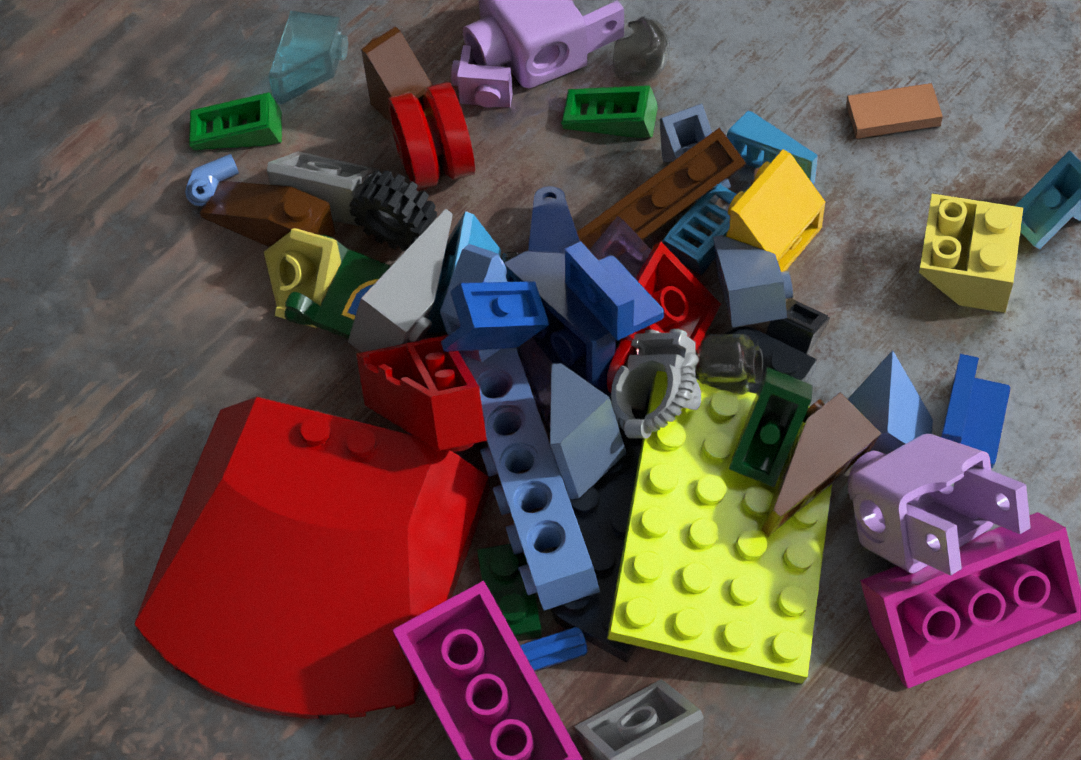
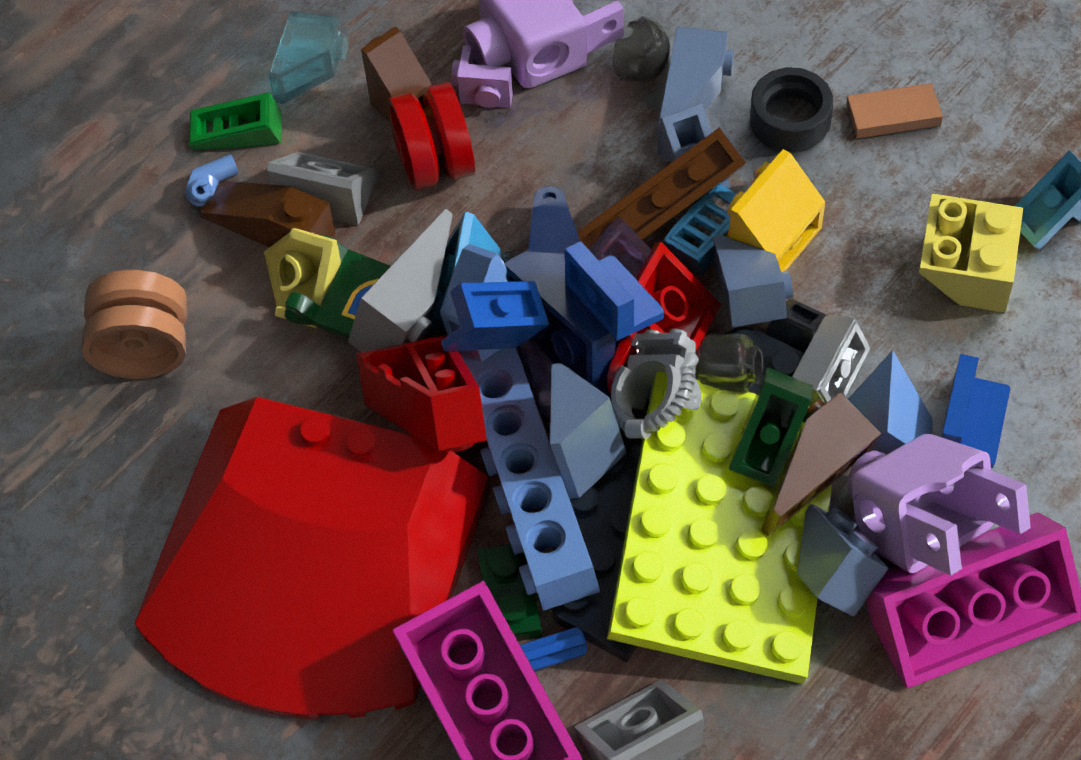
black tyre [349,170,437,251] -> none
green slope [561,85,658,138] -> none
dark azure slope [727,110,818,184] -> none
none -> nougat wheel [81,270,188,379]
none -> sand blue slope [658,26,734,155]
none -> black tyre [750,67,833,152]
none -> light grey slope [792,315,870,405]
none -> sand blue slope [797,504,889,617]

